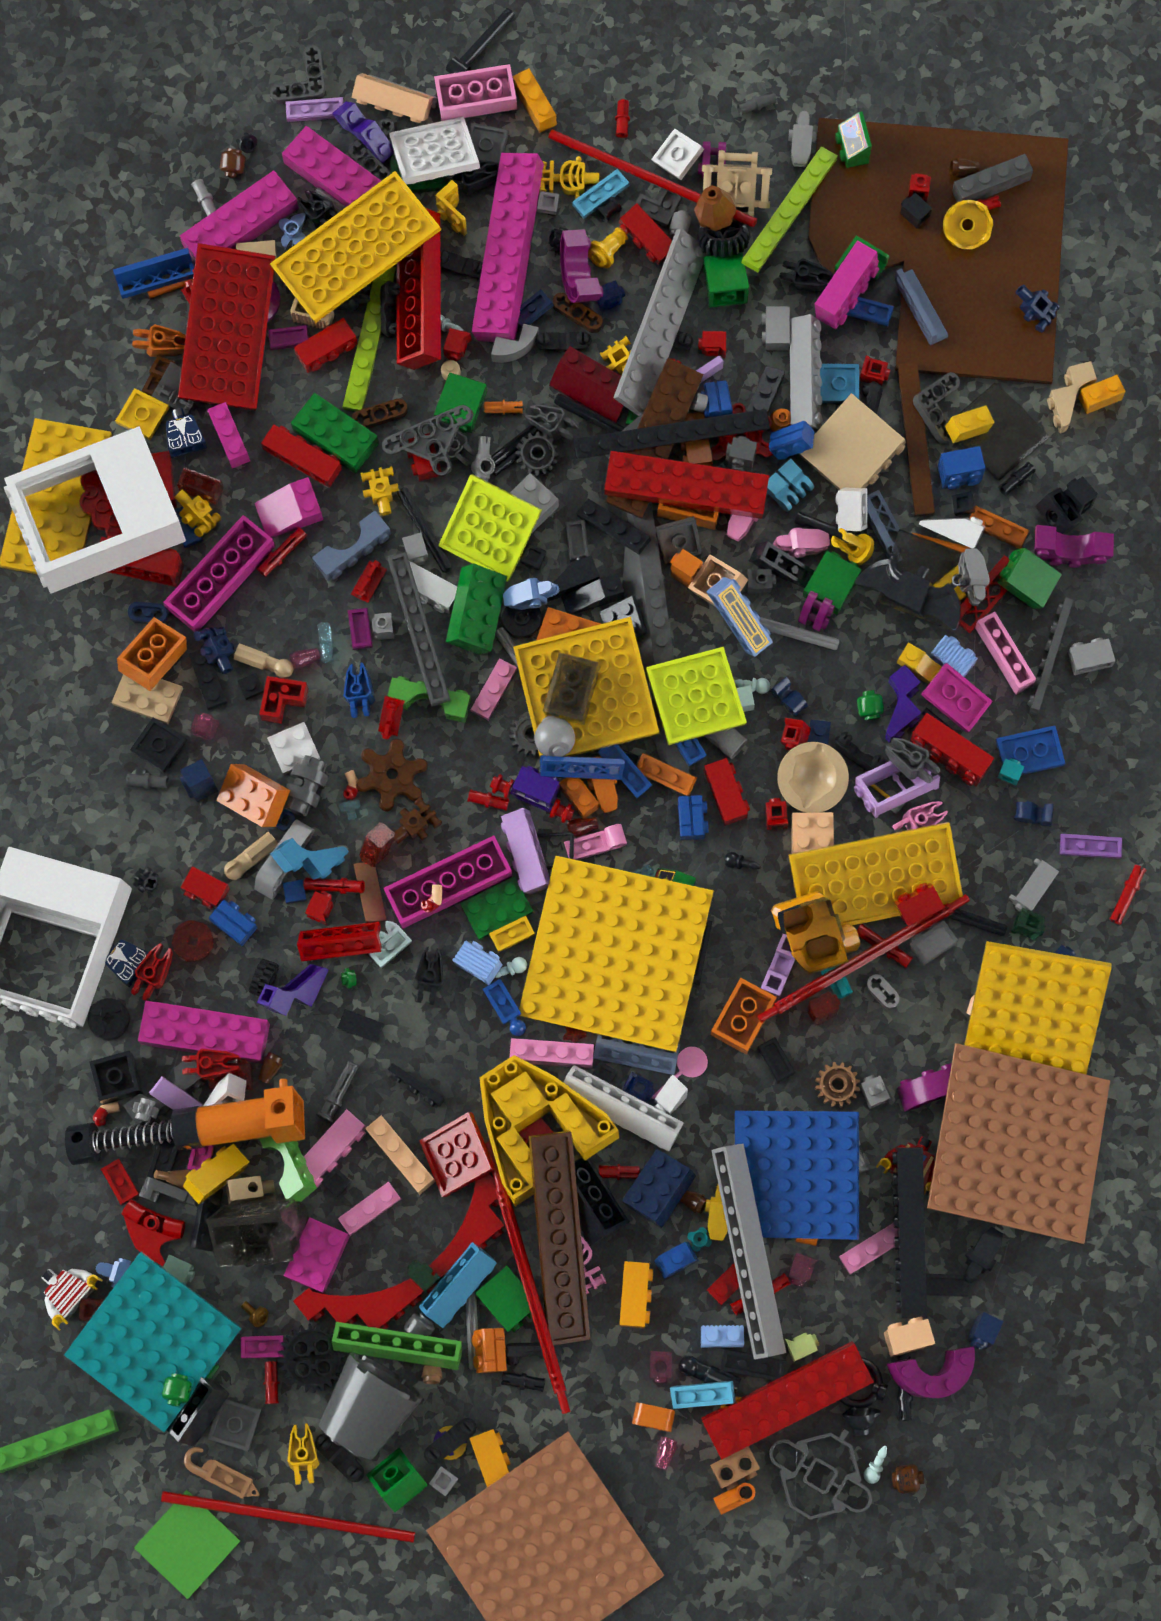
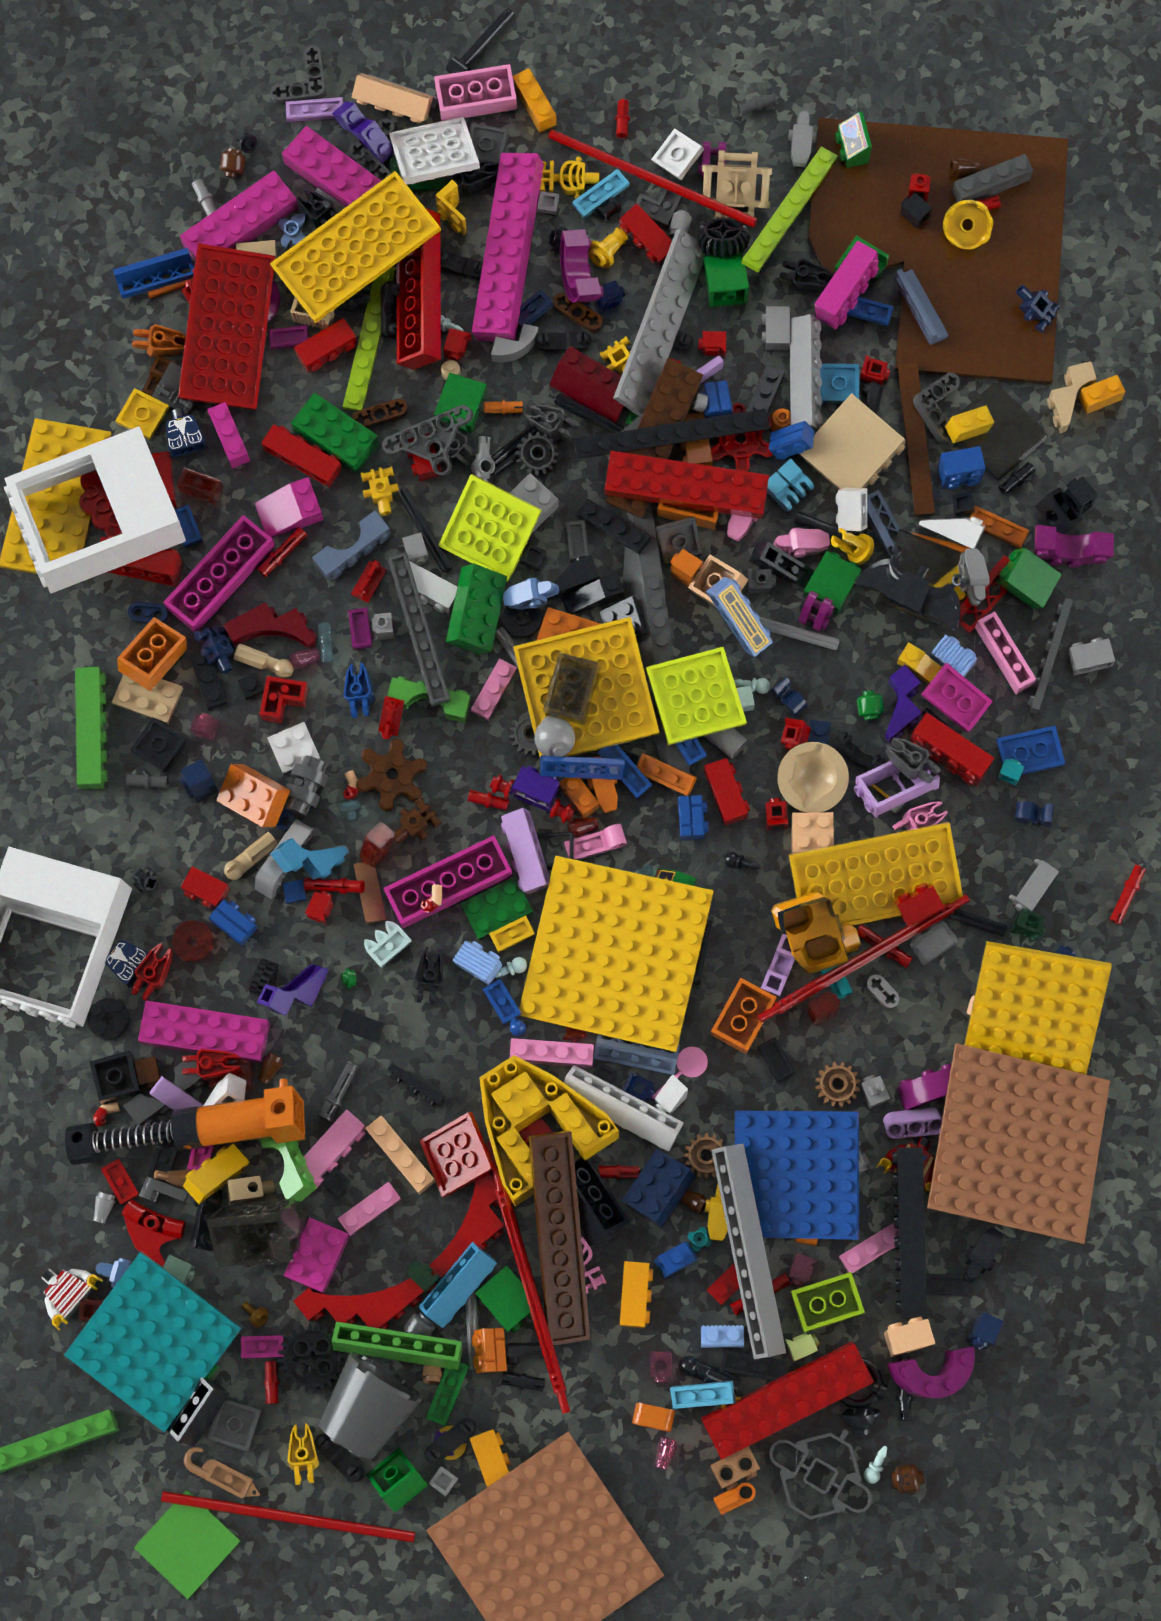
light grey gear [132,1098,159,1123] -> none
green head [162,1374,192,1407] -> none
yellow piece [174,489,221,537] -> none
red fence [297,921,382,961] -> none
dark orange cone [694,185,737,231] -> none
dark grey brick [725,437,757,472] -> none
medium lavender tile [1059,834,1122,859] -> none
none -> bright green brick [75,667,108,789]
none -> light grey cone [93,1191,116,1223]
none -> reddish brown brick [134,1056,161,1090]
none -> dark red arch [223,602,317,650]
none -> green plate [426,1362,469,1426]
none -> medium nougat gear [684,1133,725,1179]
none -> lime brick [790,1272,865,1333]
none -> lavender beam [883,1107,943,1139]

